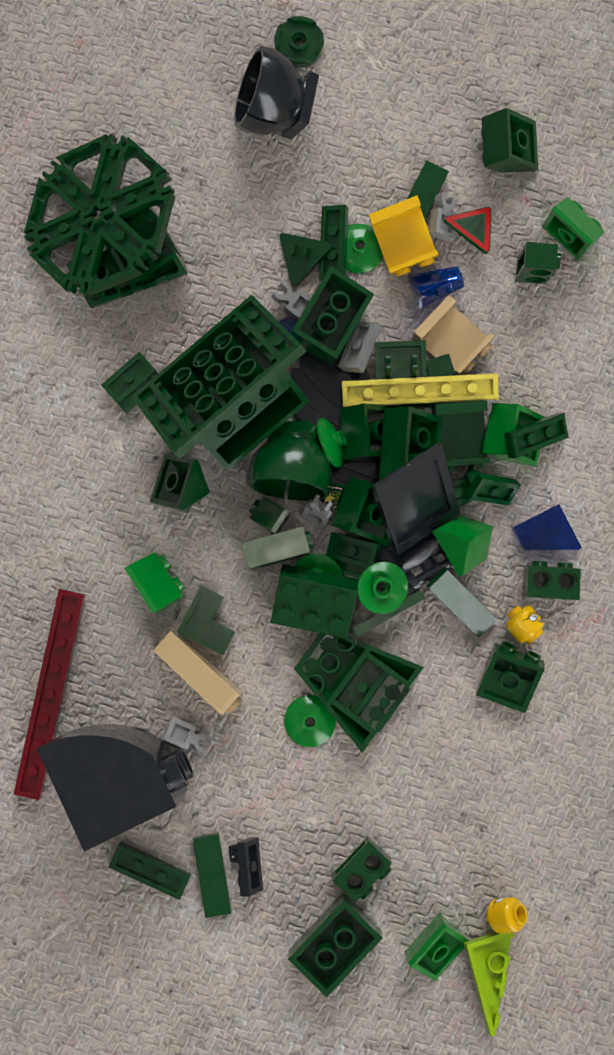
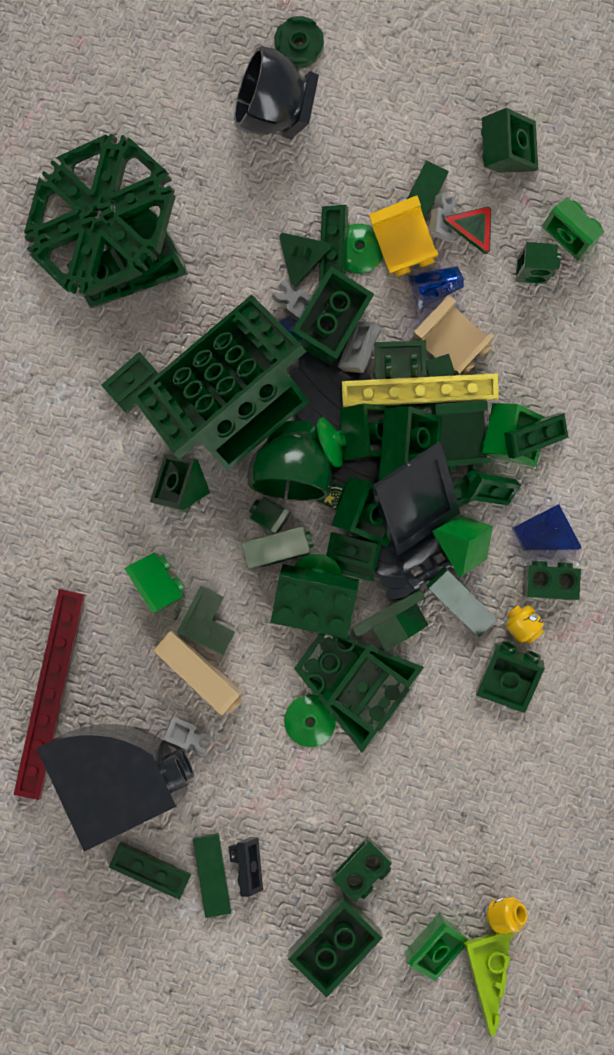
light grey plate [301,494,333,529] -> none
green dish [357,561,408,614] -> none
none -> dark green slope [372,603,429,651]

